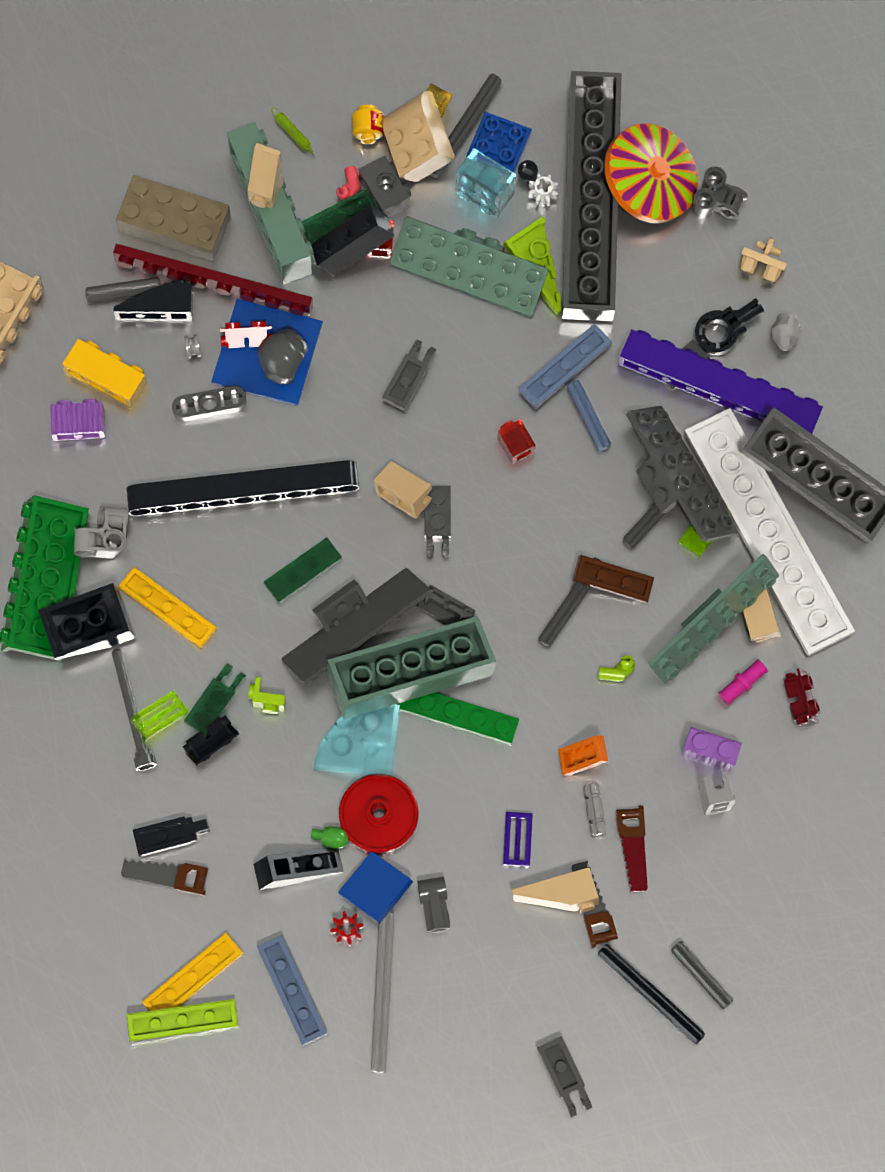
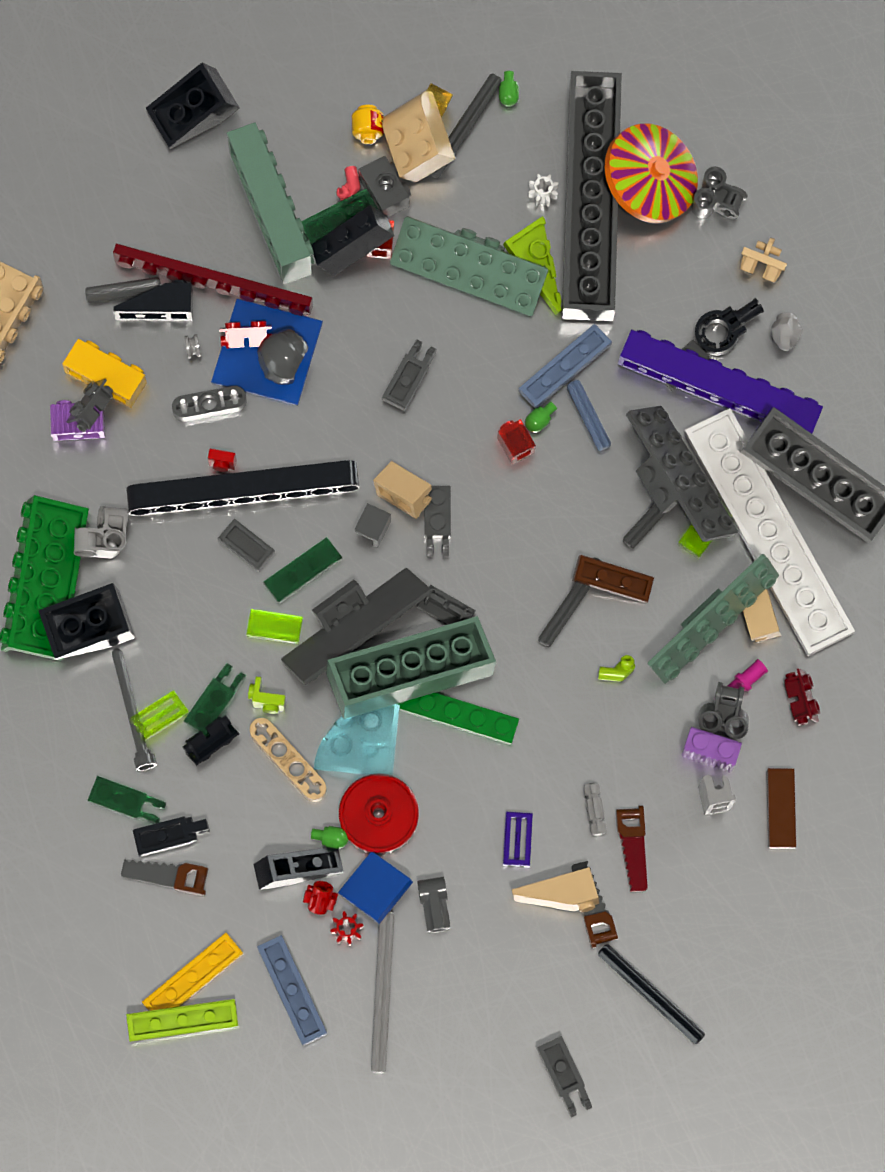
dark tan piece [116,175,231,262] -> none
yellow tile [118,567,217,650] -> none
tan slope [247,143,284,209] -> none
lime piece [271,108,314,154] -> none
clear light blue brick [456,148,516,217] -> none
blue tile [466,112,532,175] -> none
black hinge [518,160,538,182] -> none
orange tile [558,735,608,775] -> none
dark grey axle [671,941,734,1009] -> none
none -> dark grey hinge [66,379,113,432]
none -> clear green hinge [87,776,166,824]
none -> black slope [146,62,240,148]
none -> red plate [208,449,237,472]
none -> dark grey tile [218,519,275,572]
none -> clear neon green tile [246,609,303,645]
none -> tan beam [250,718,327,802]
none -> red gear [303,881,338,915]
none -> dark grey panel [355,503,391,548]
none -> bright green cylinder [499,71,519,107]
none -> bright green cylinder [525,401,557,433]
none -> dark grey piece [698,682,749,739]
none -> reddish brown tile [767,768,796,849]

